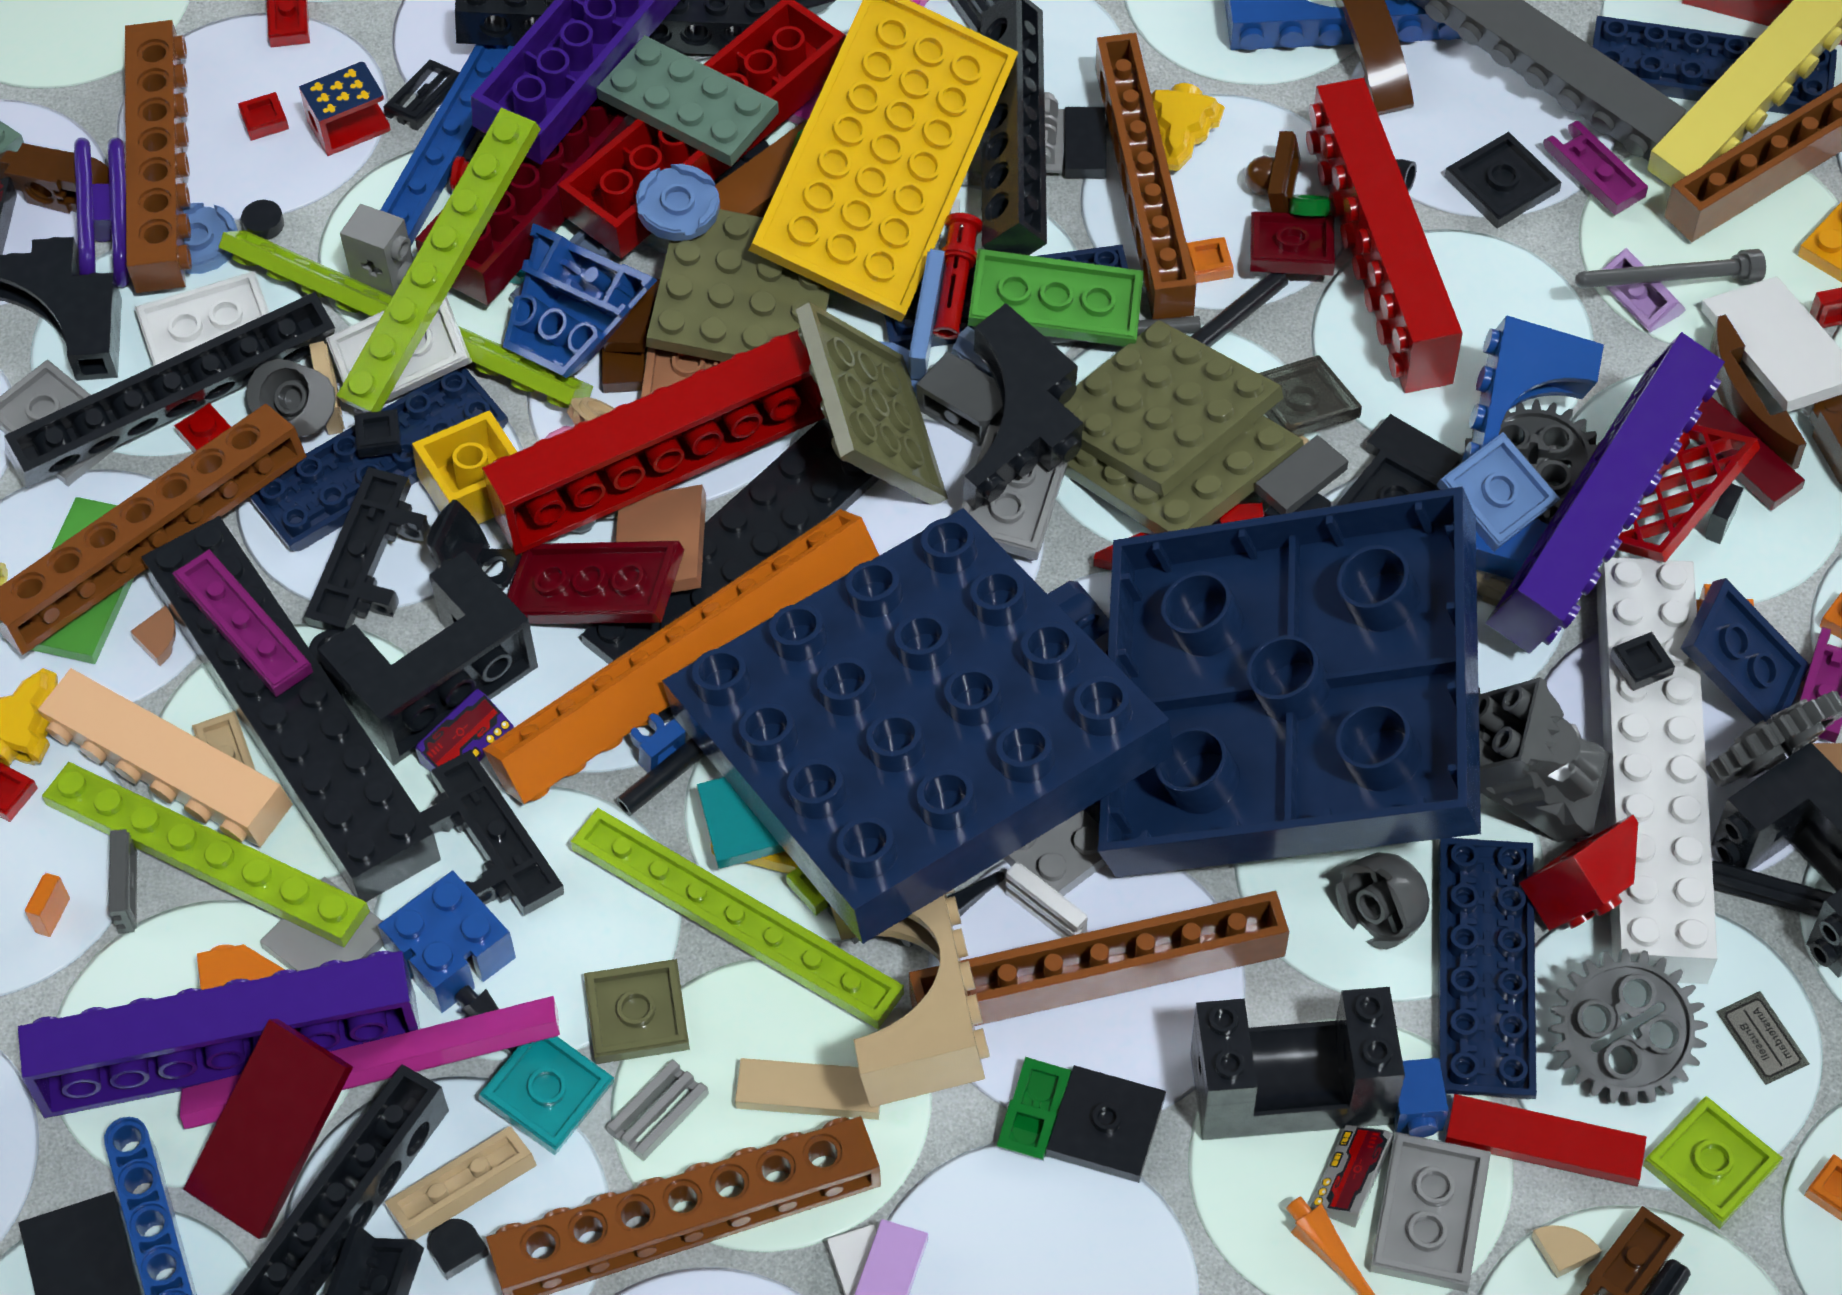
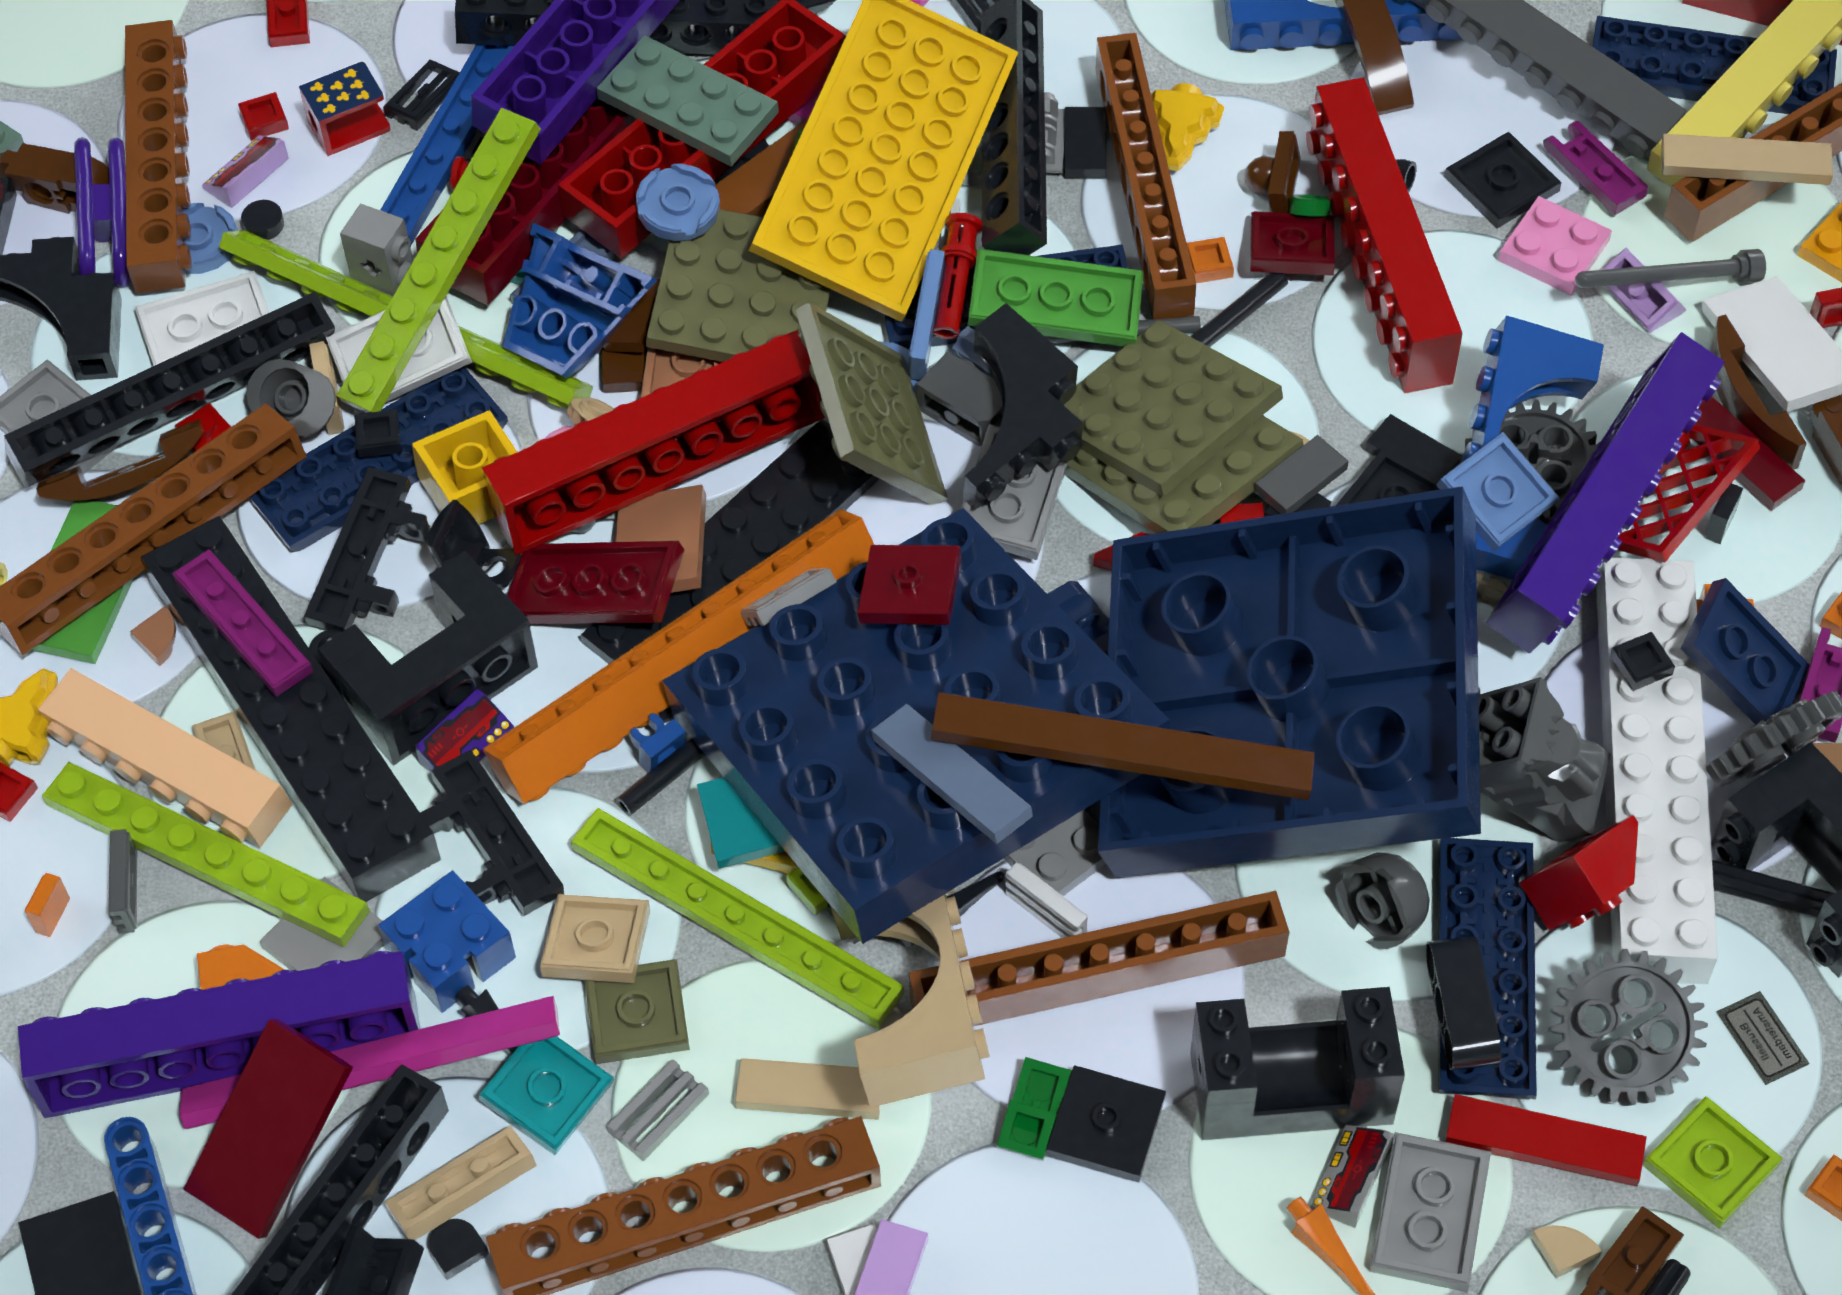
clear smoke tile [1259,355,1362,437] -> none
blue brick [1394,1058,1449,1138] -> none
none -> reddish brown slope [36,418,204,501]
none -> lavender slope [202,135,289,208]
none -> tan tile [540,894,651,983]
none -> light grey tile [740,568,836,626]
none -> dark red plate [857,545,962,625]
none -> sand blue tile [871,704,1033,844]
none -> reddish brown tile [931,692,1315,800]
none -> black beam [1426,936,1501,1070]
none -> bright pink plate [1498,196,1612,296]
none -> tan tile [1661,134,1833,185]

